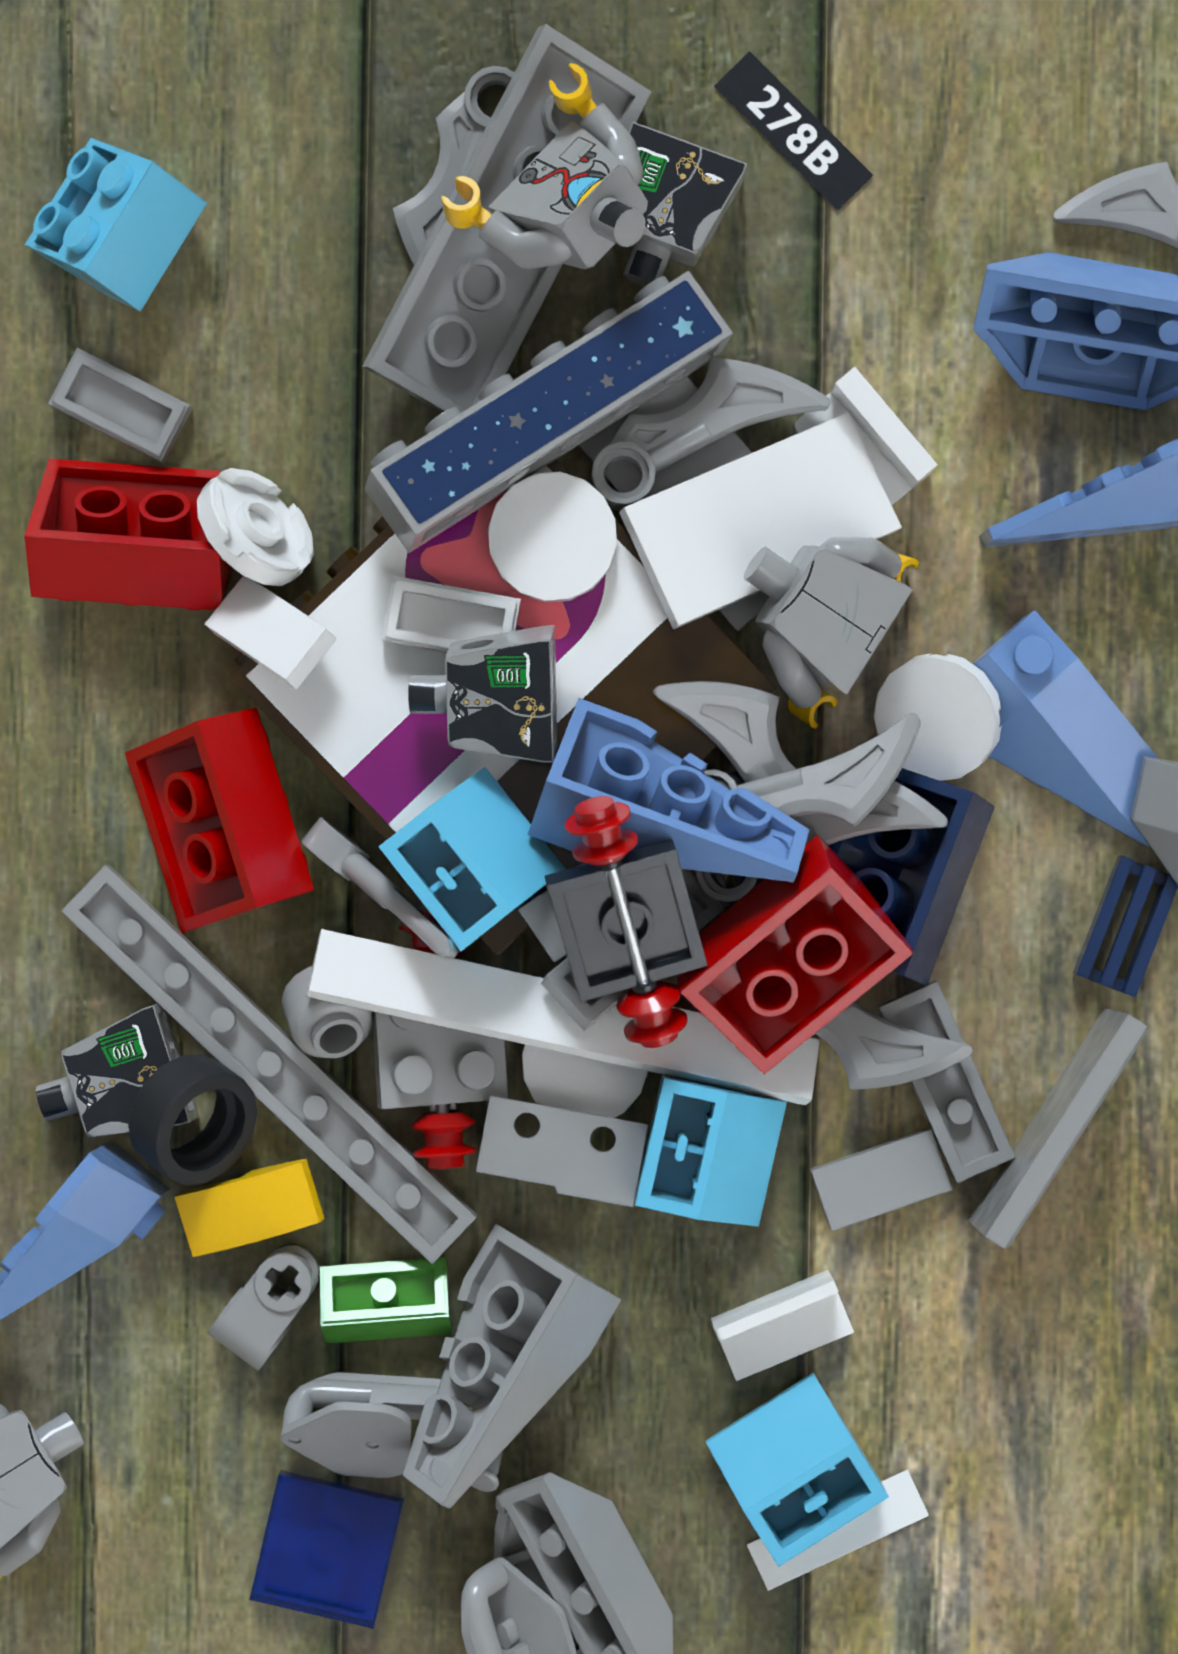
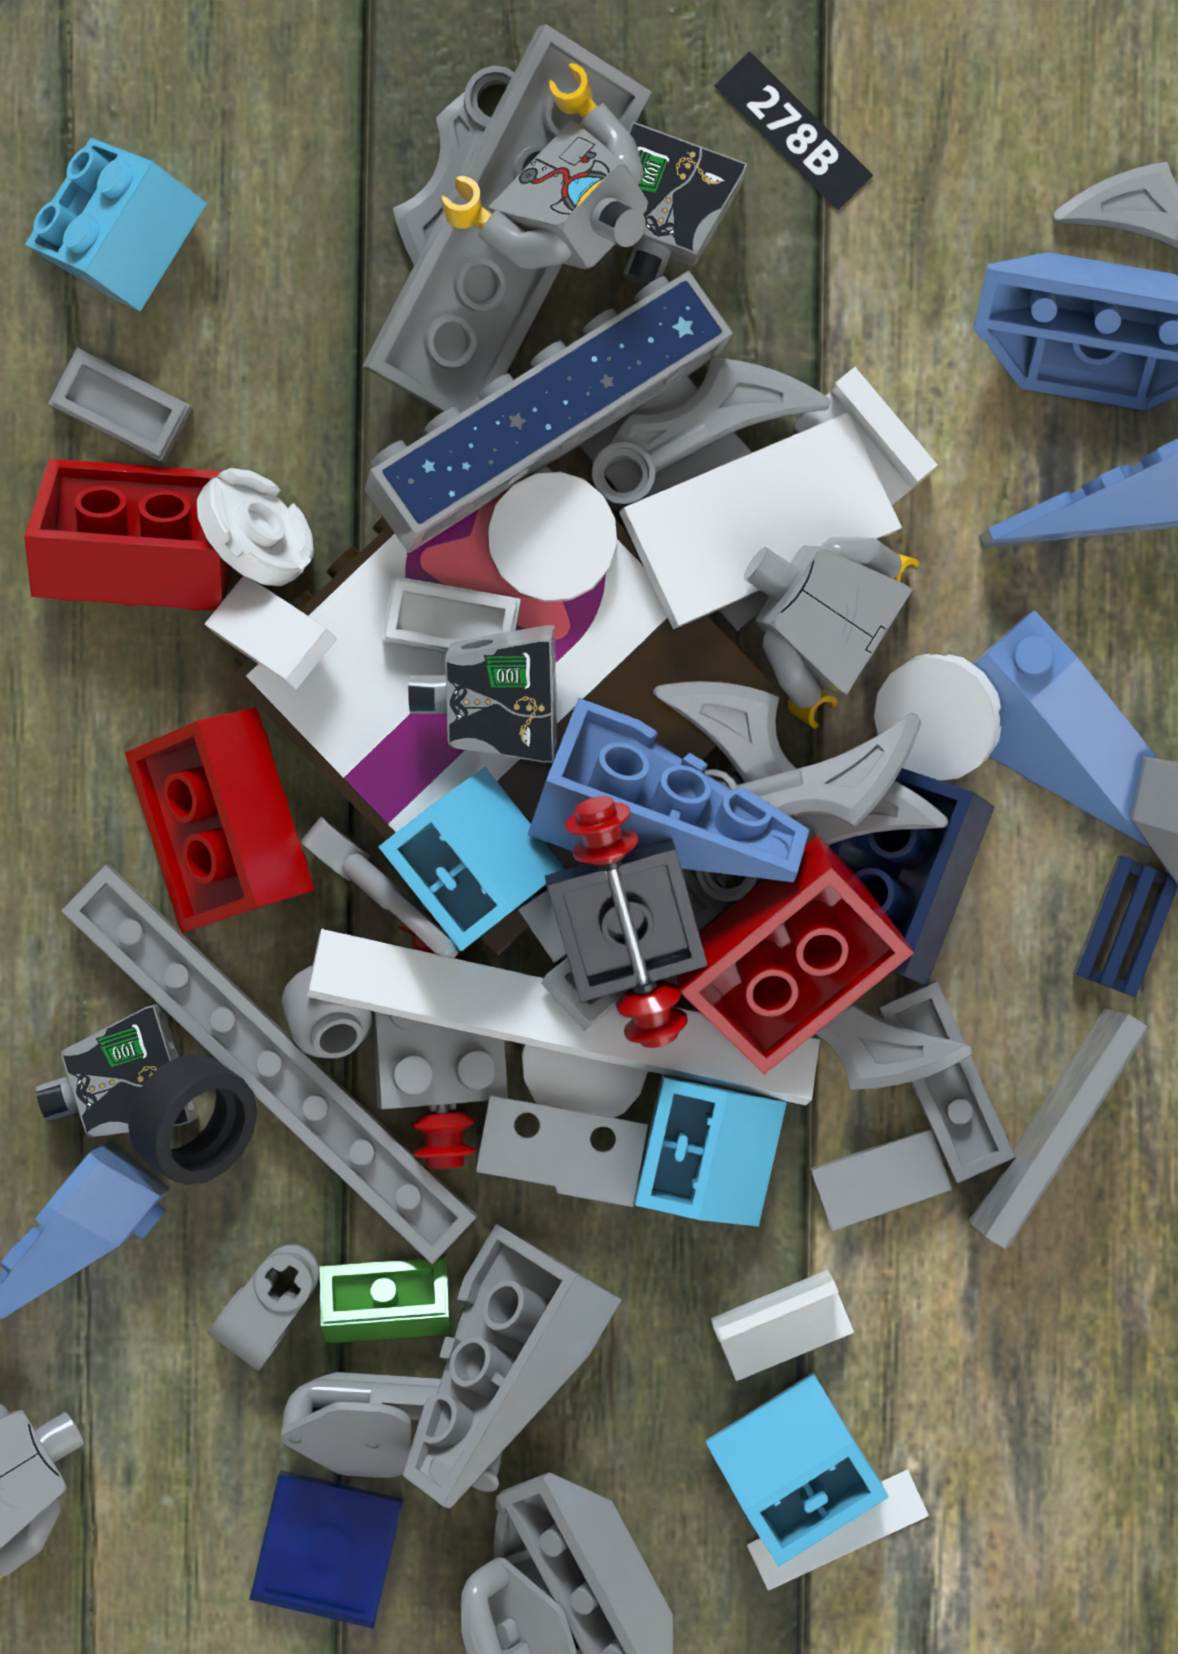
yellow slope [174,1158,325,1257] -> none

